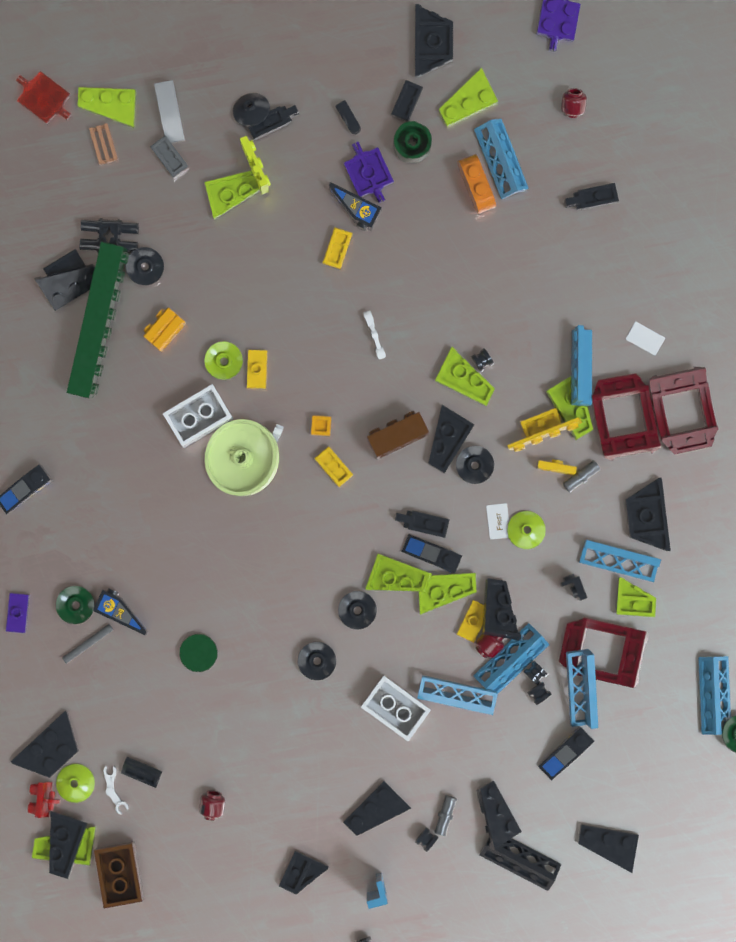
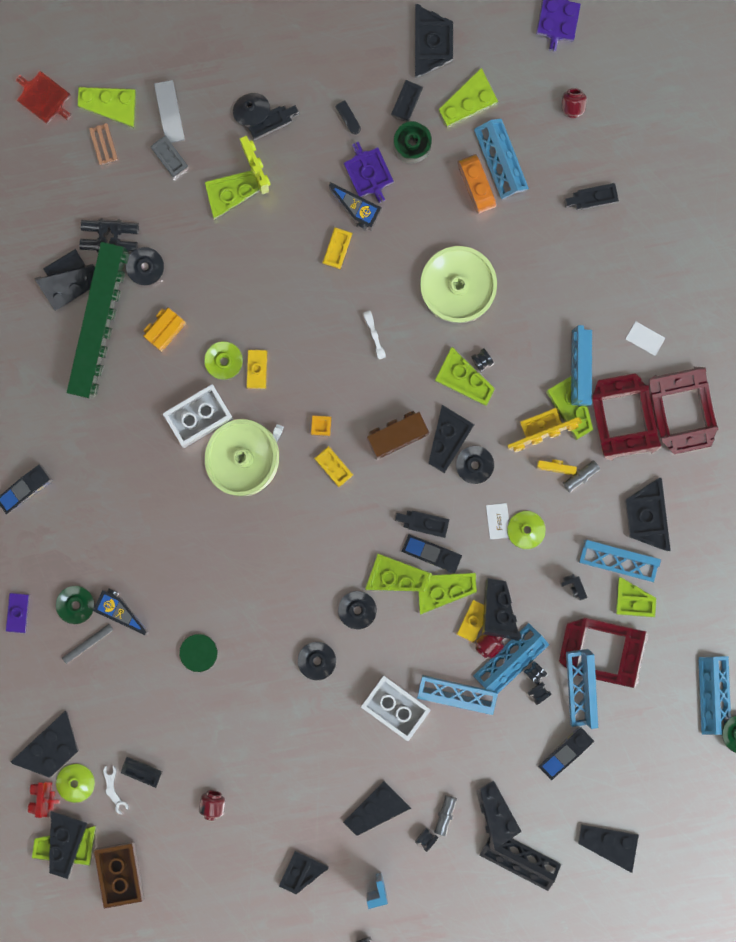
none -> yellowish green dish [420,246,497,323]

